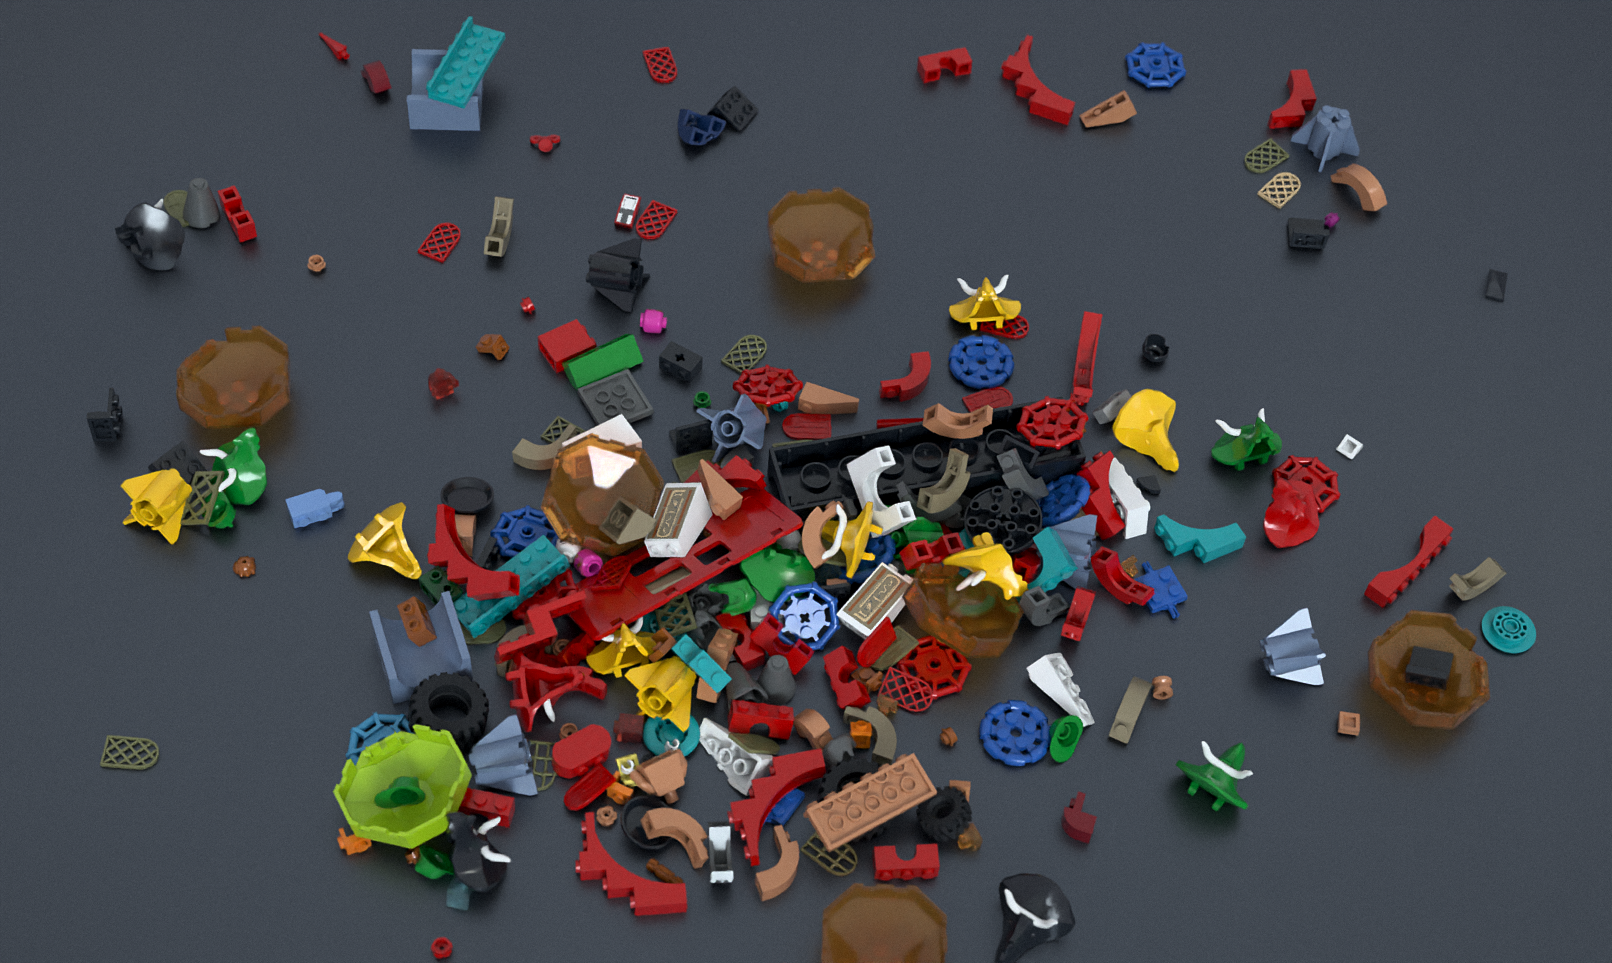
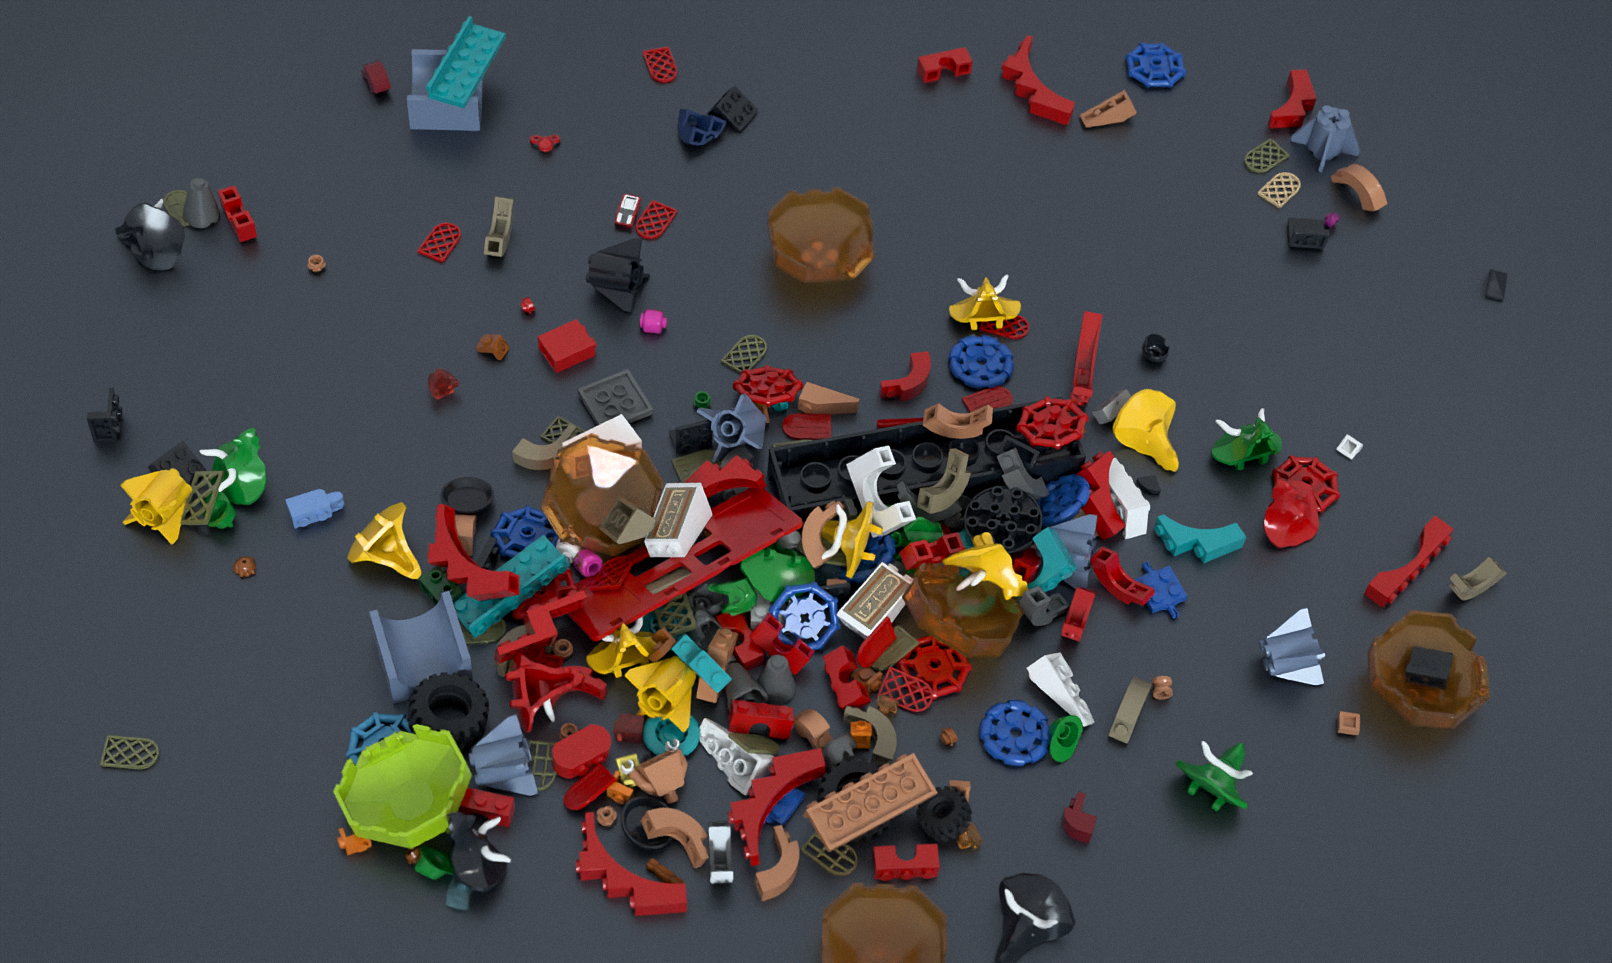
clear orange windscreen [176,326,290,429] -> none
red piece [319,33,350,60] -> none
green piece [374,776,426,809] -> none
dark orange brick [397,596,437,647] -> none
red plate [431,937,453,958] -> none
red slope [557,632,596,667] -> none
green brick [562,333,644,391] -> none
black brick [659,341,703,383] -> none
nougat slope [698,459,743,520] -> none
clear orange tile [1120,555,1138,578] -> none
teal wheel [1482,606,1536,653] -> none

